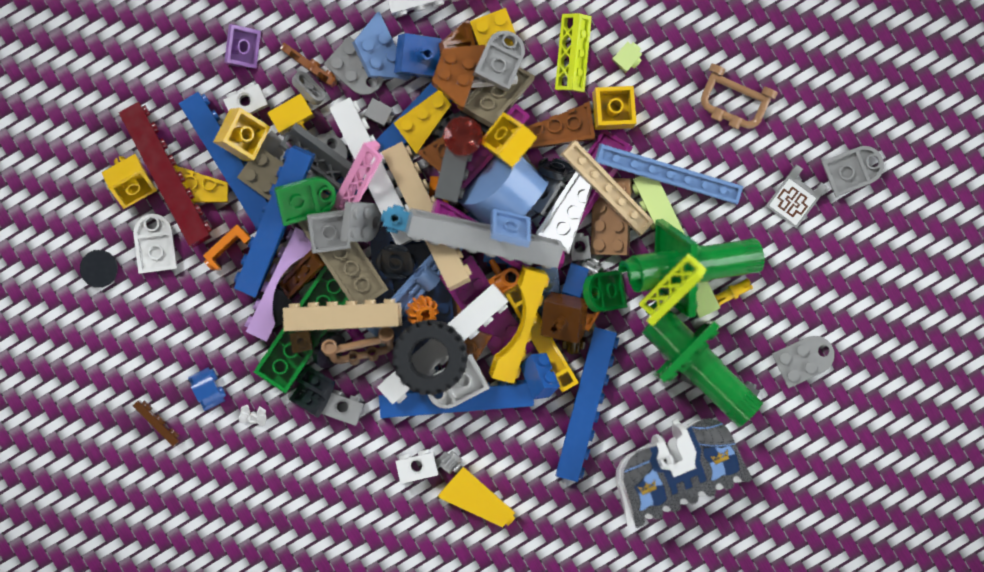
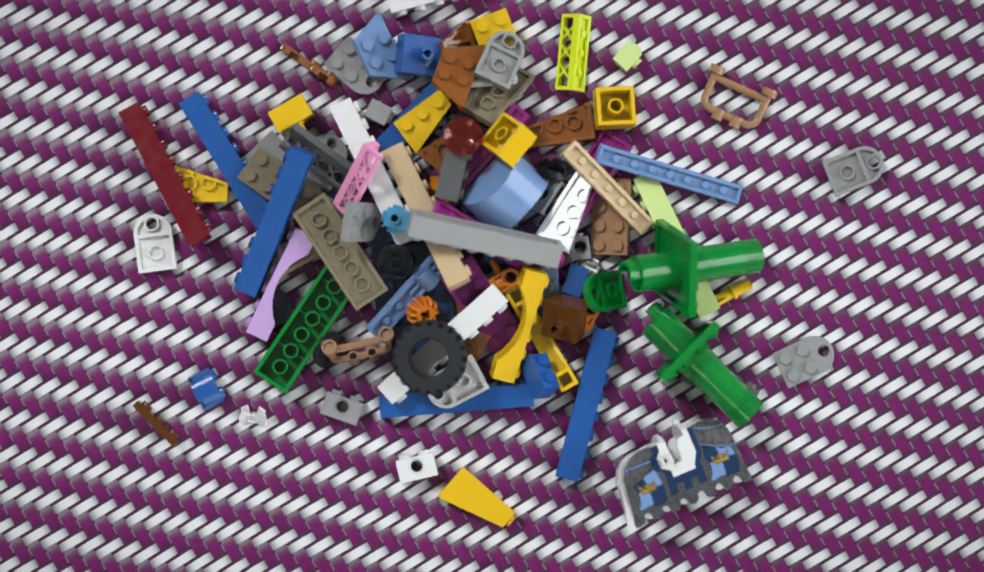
black tile [80,250,118,288] -> none
yellow brick [101,154,157,209] -> none
orange panel [203,224,251,271] -> none
yellow brick [213,108,270,161] -> none
white brick [223,83,269,115] -> none
medium lavender slope [224,24,261,69] -> none
green plate [274,177,336,226] -> none
reddish brown plate [278,250,325,299] -> none
tan brick [283,299,402,331] -> none
dark brown brick [289,330,314,353] -> none
black slope [289,365,335,418] -> none
light grey plate [292,71,326,105] -> none
light grey plate [307,210,351,254] -> none
magenta pin [345,328,365,342] -> none
light grey gear [439,451,463,474] -> none
medium blue plate [491,209,531,248] -> none
dark brown gear [562,336,585,354] -> none
neon yellow fence [638,254,706,326] -> none
flag [766,164,828,229] -> none

